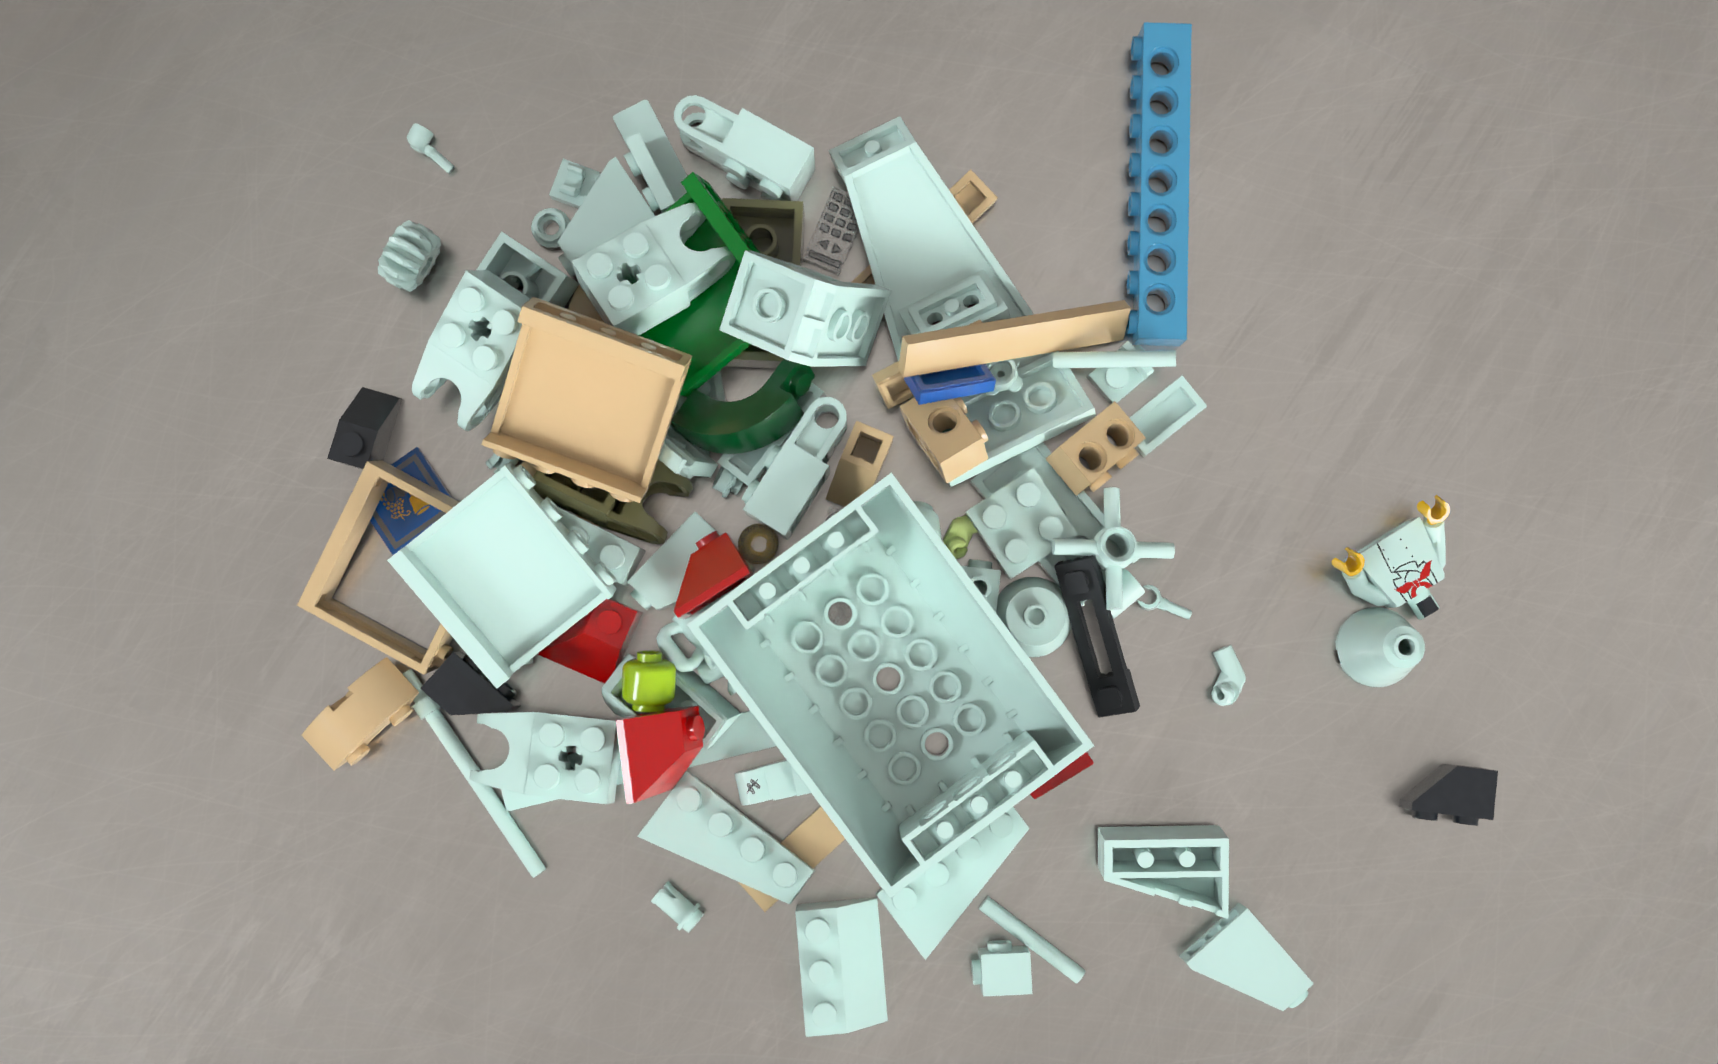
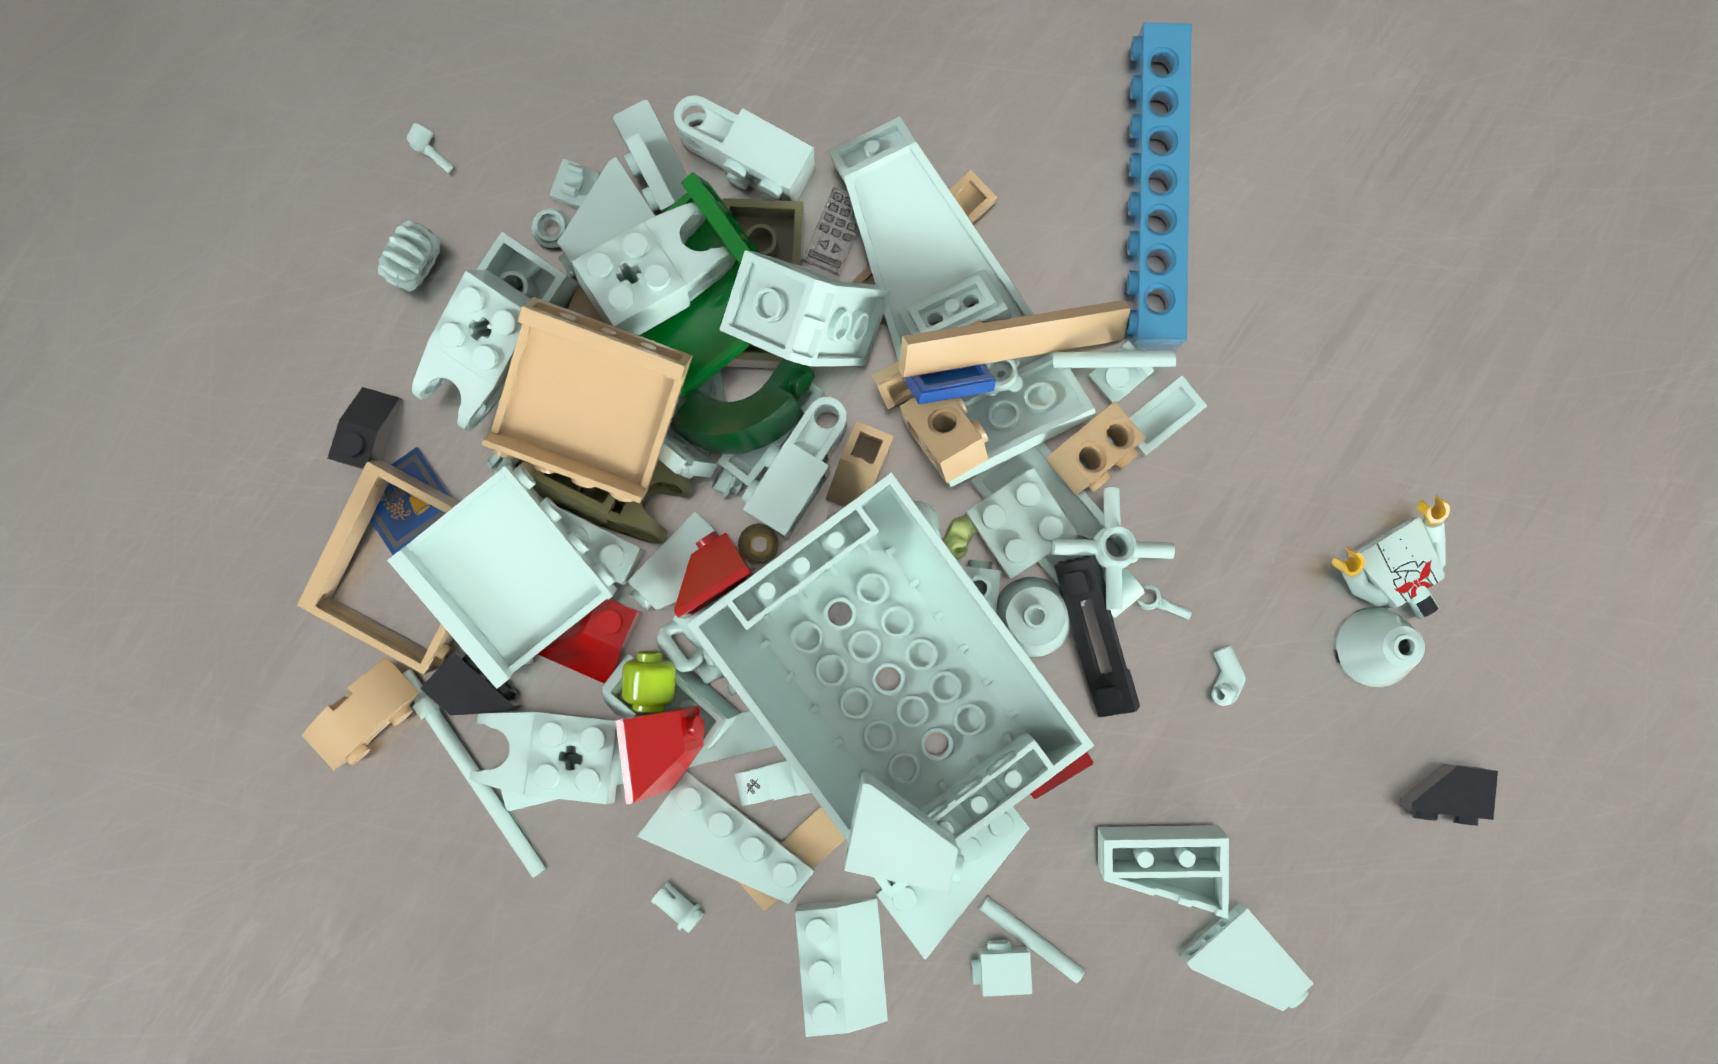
none -> light aqua slope [844,772,964,893]

